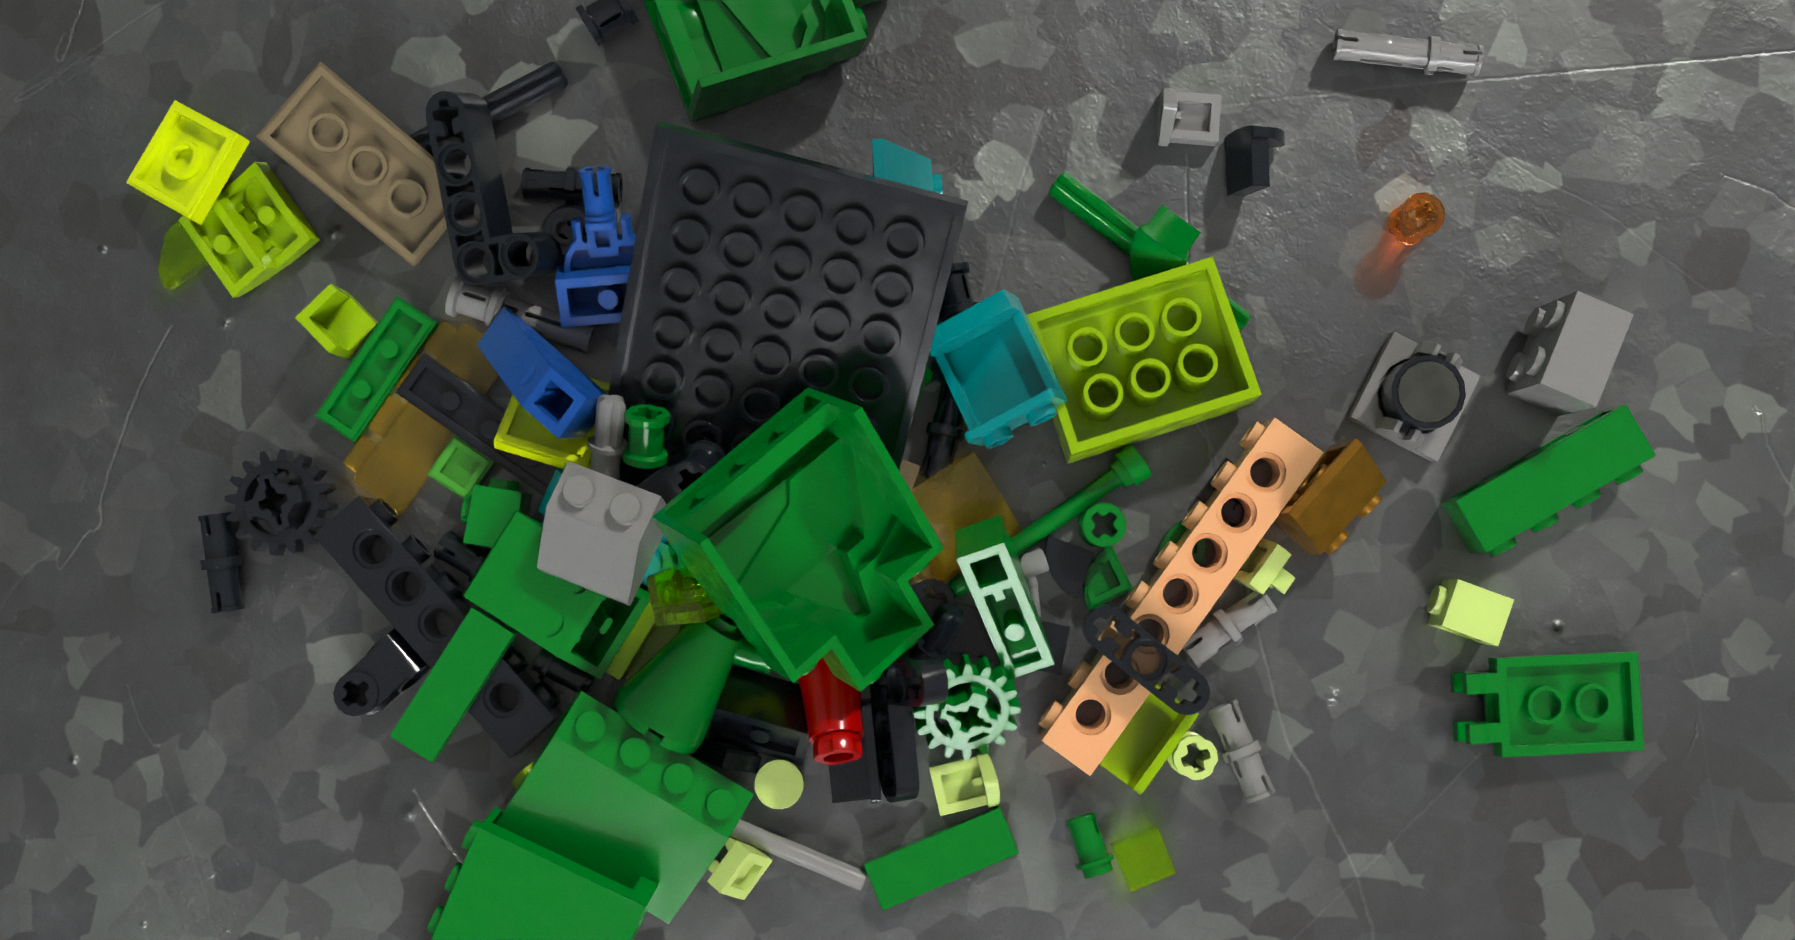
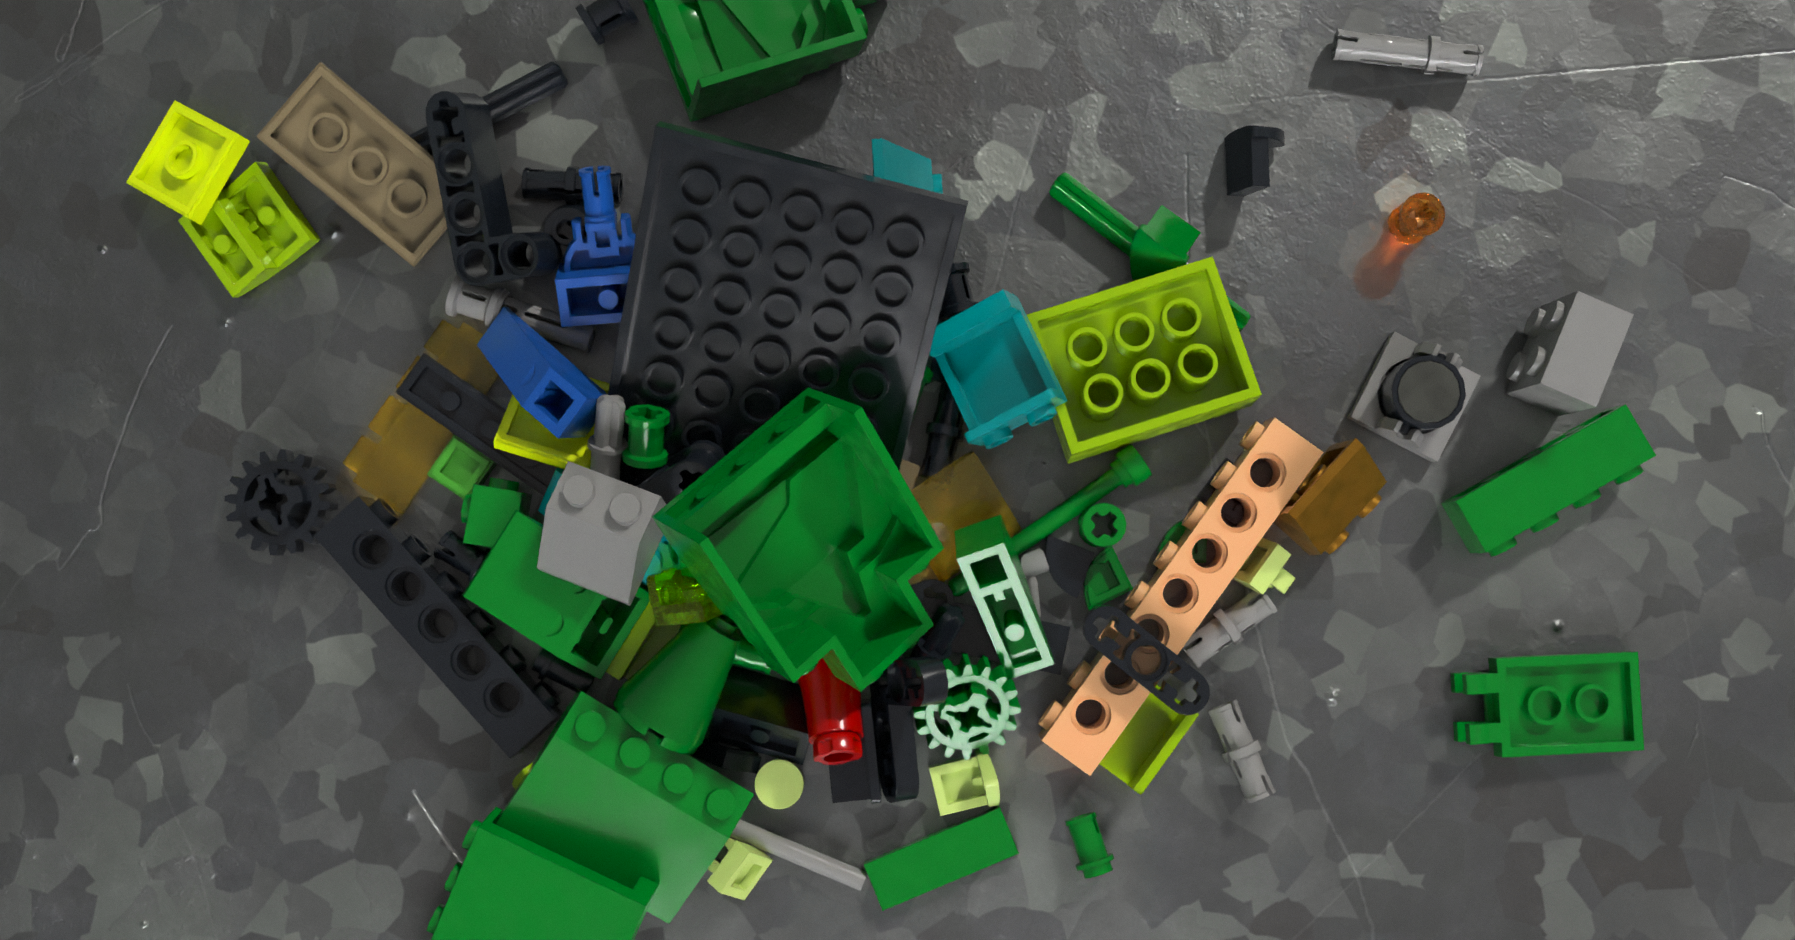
clear neon green tile [158,221,209,290] -> none
black pin [198,512,245,613] -> none
lime panel [295,284,378,360] -> none
green tile [315,296,441,444] -> none
black piece [333,629,431,716] -> none
green tile [390,607,518,763] -> none
clear neon green tile [1110,825,1176,892] -> none
light grey tile [1155,88,1222,147] -> none
yellowish green bush [1167,731,1218,780] -> none
yellowish green brick [1427,579,1514,646] -> none

